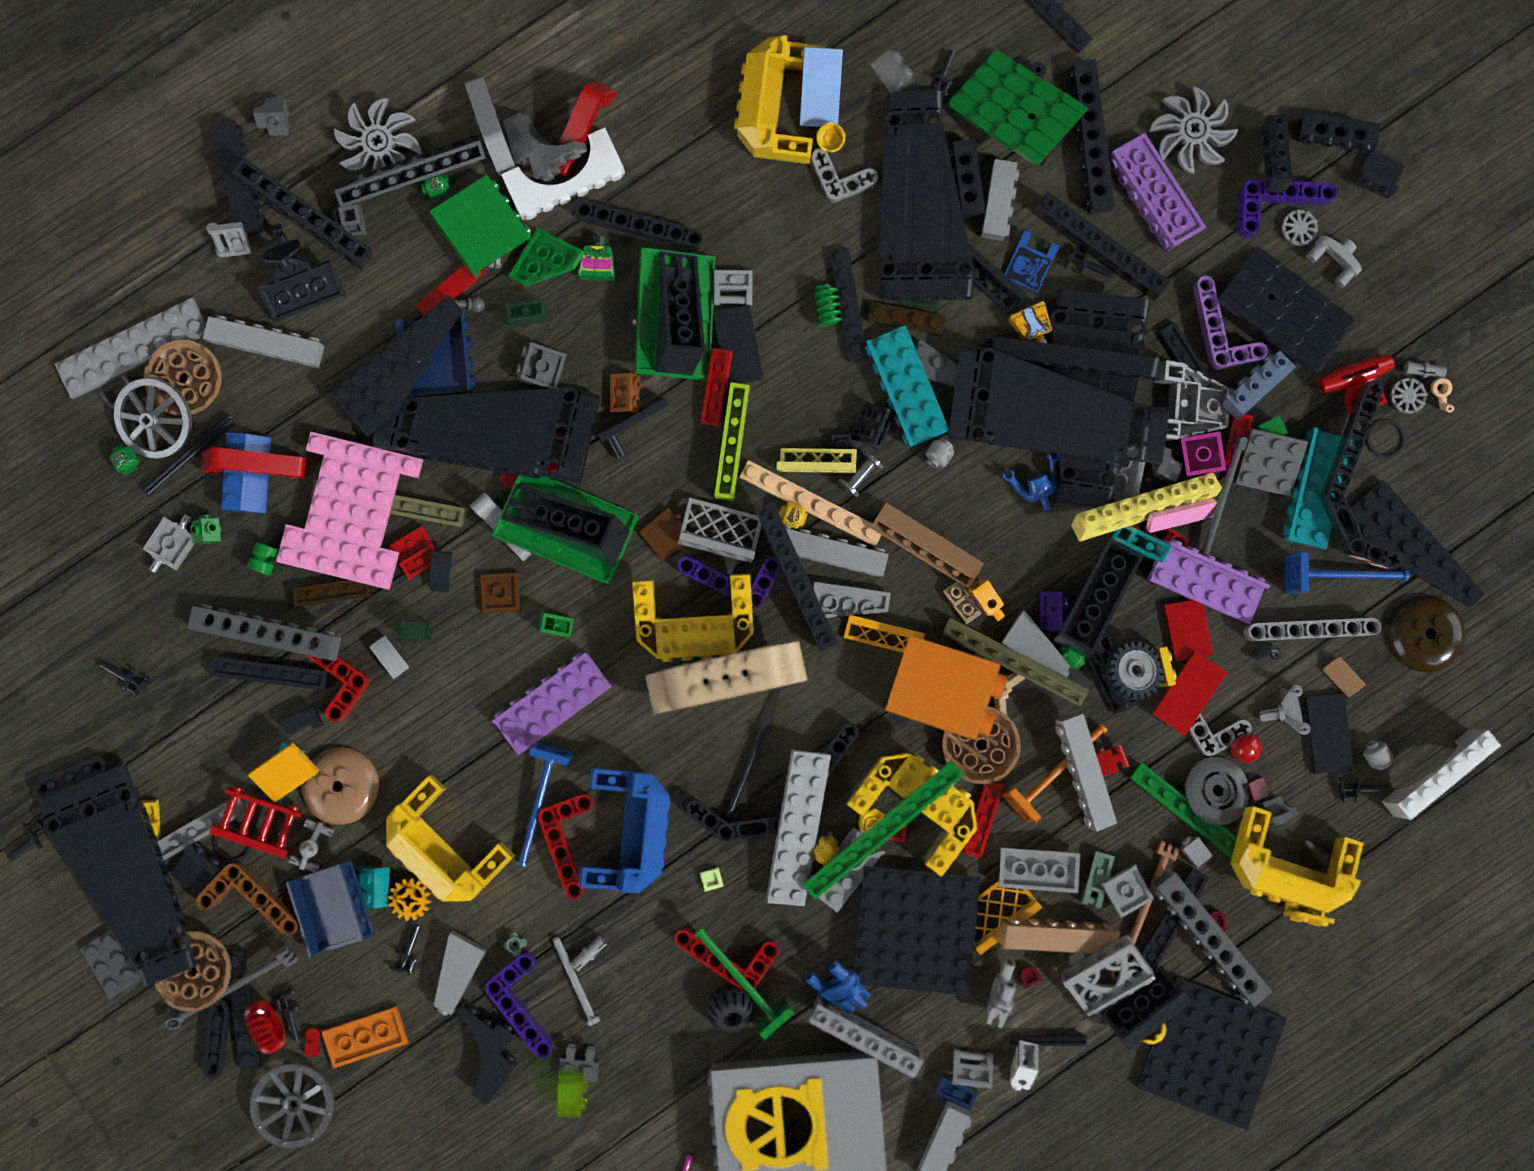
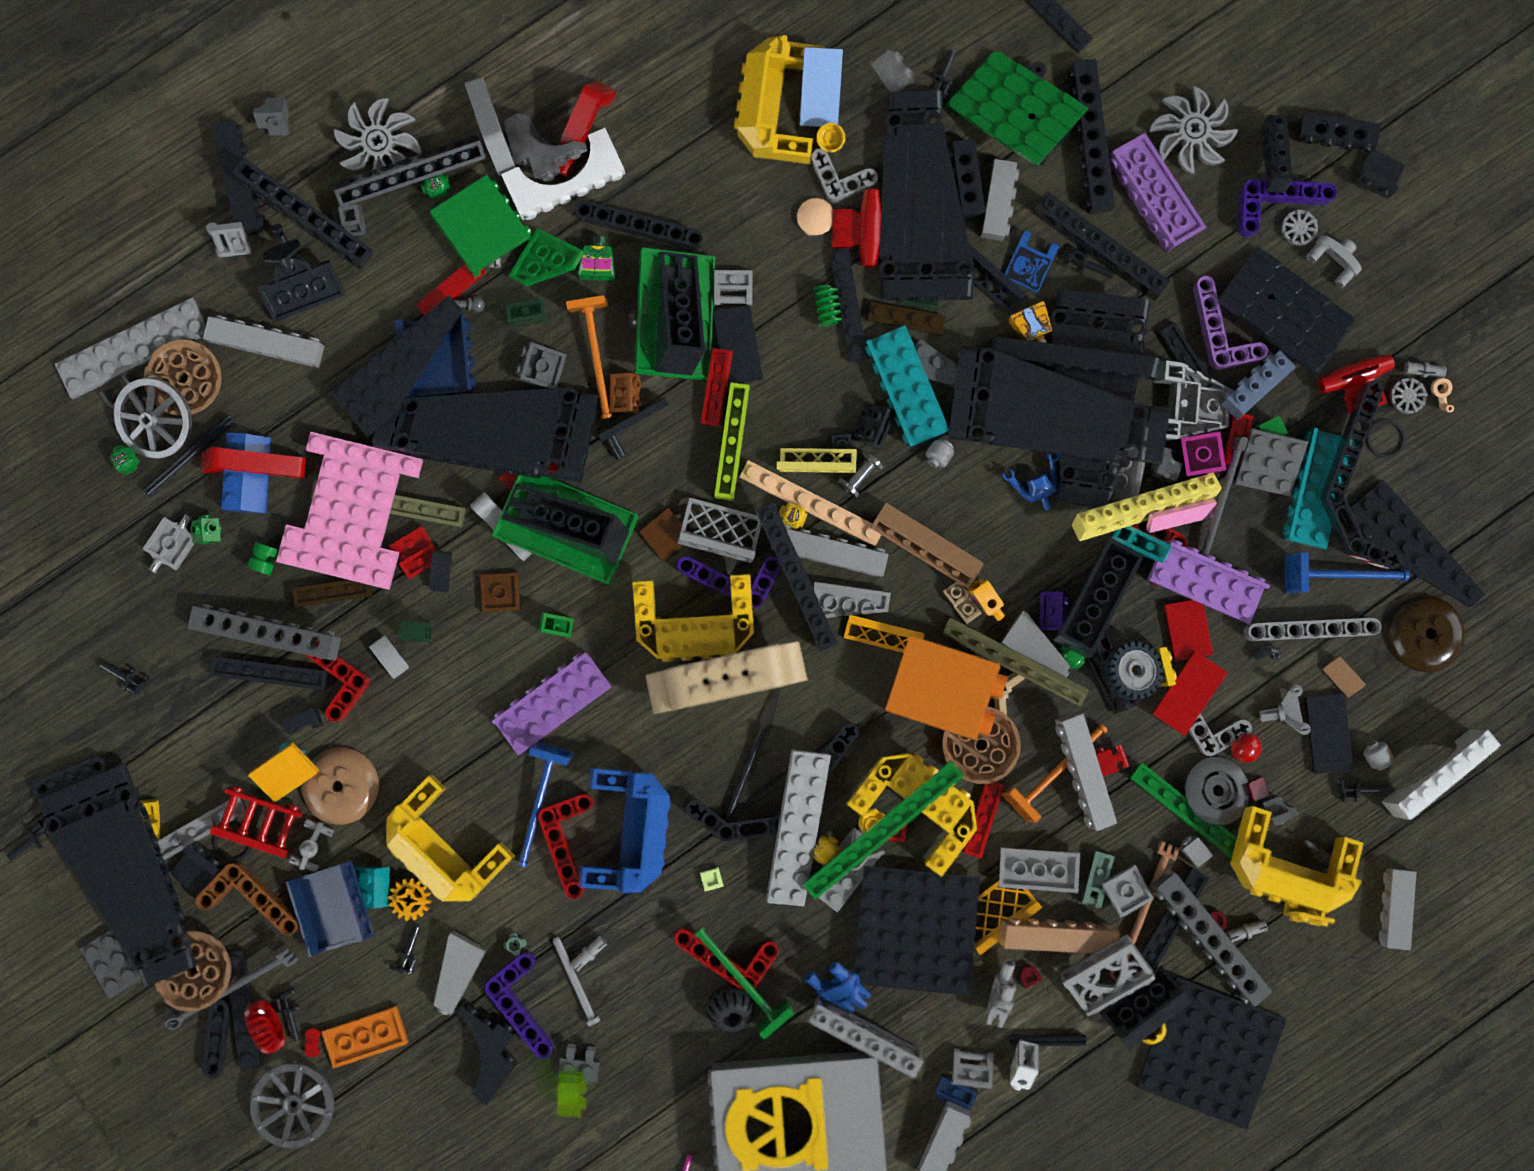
none -> orange tile [566,295,612,419]
none -> light nougat dish [797,198,833,235]
none -> red plate [832,189,881,268]
none -> light grey pin [1226,919,1268,943]
none -> light grey brick [1379,868,1416,950]

